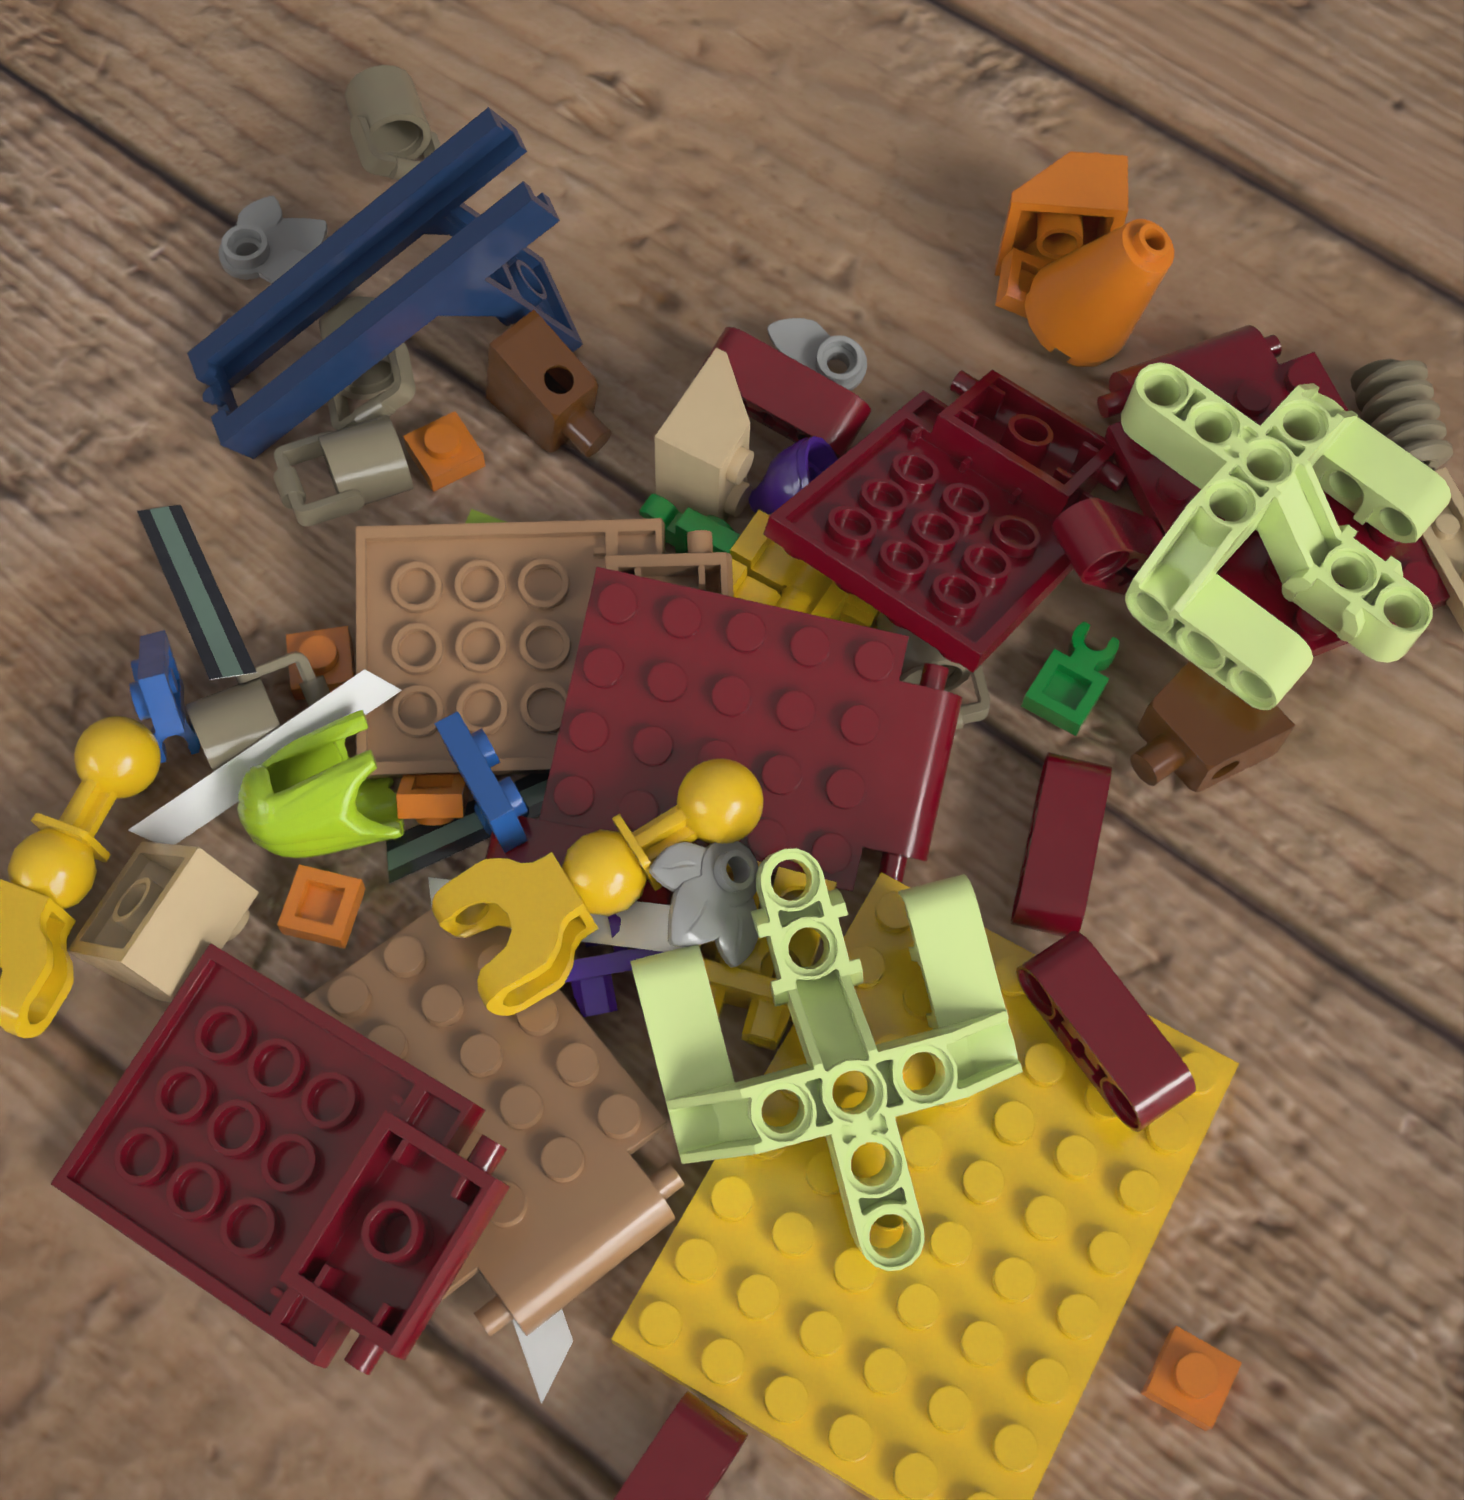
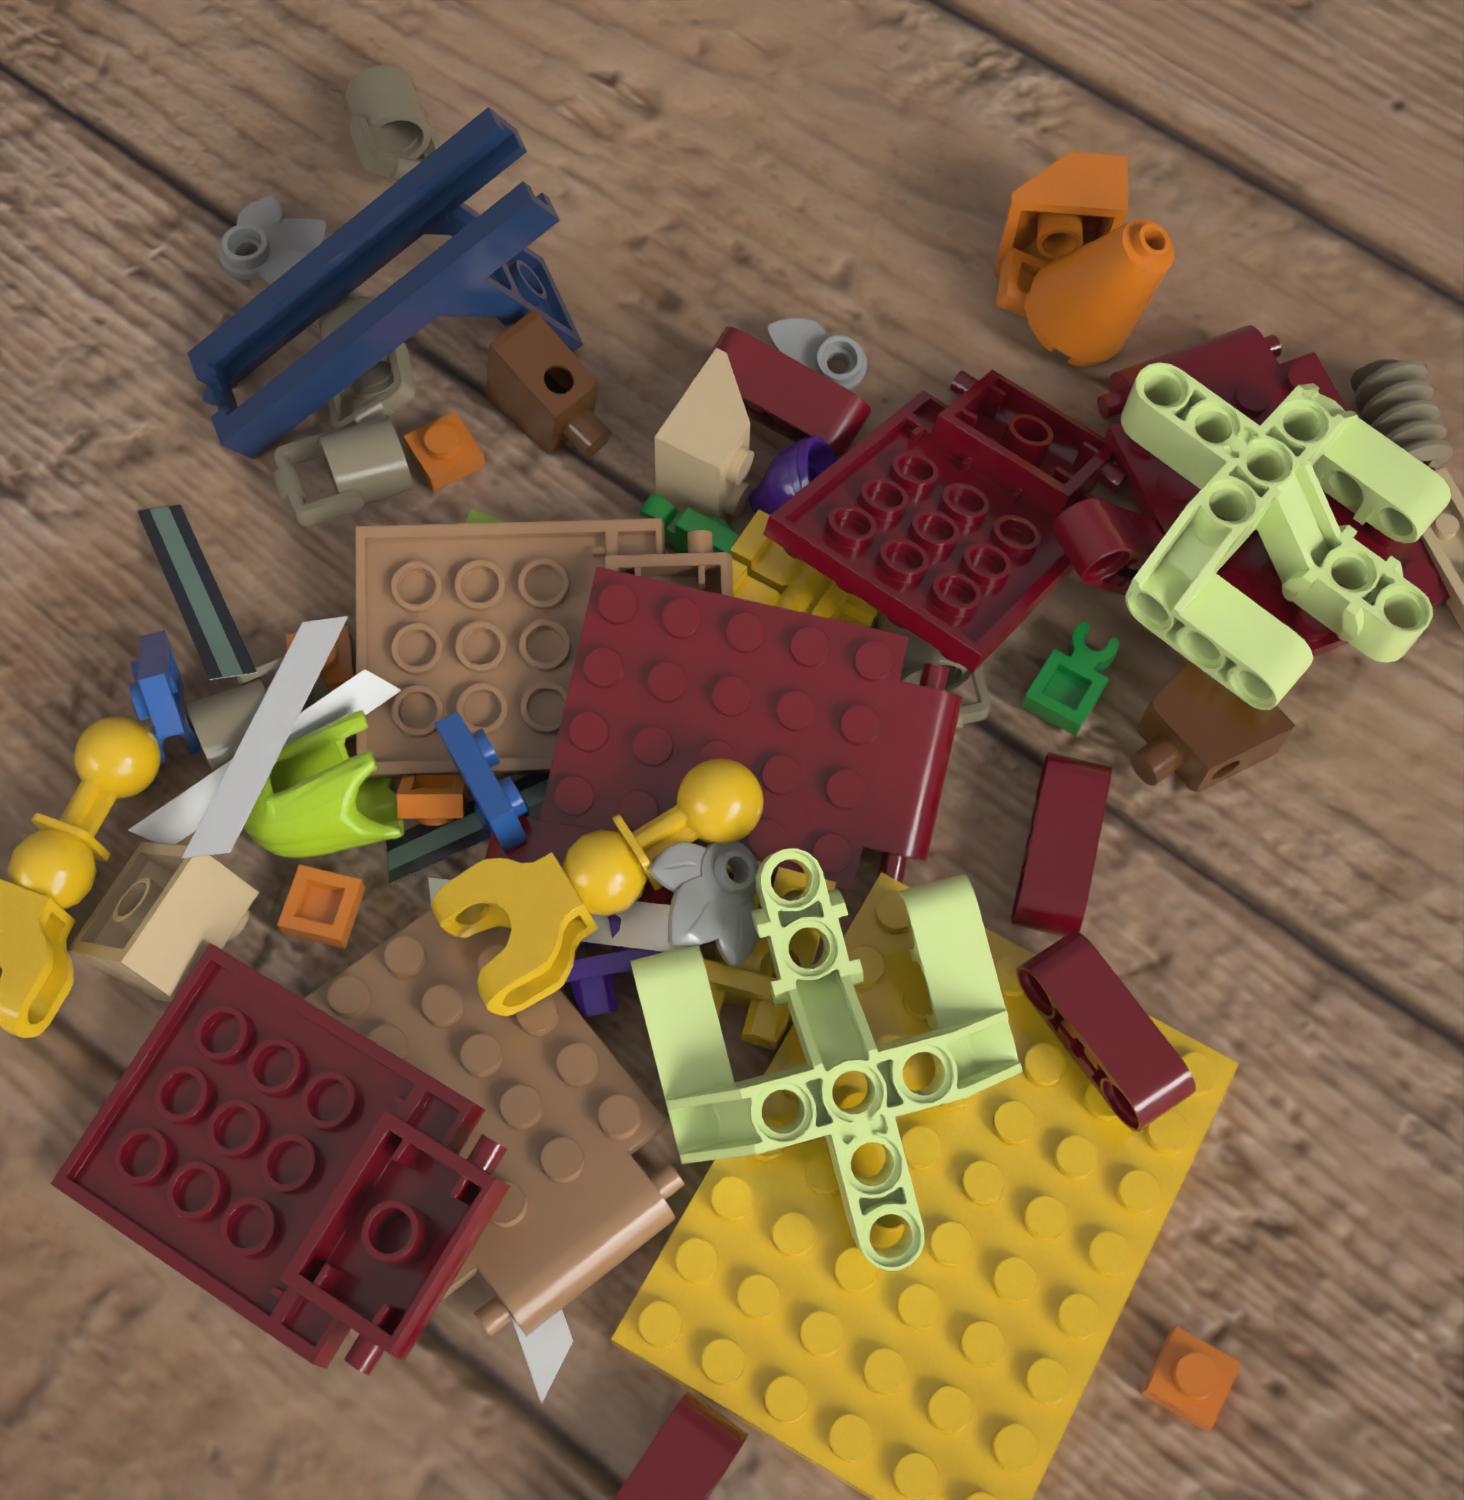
none -> white sticker [182,616,348,858]

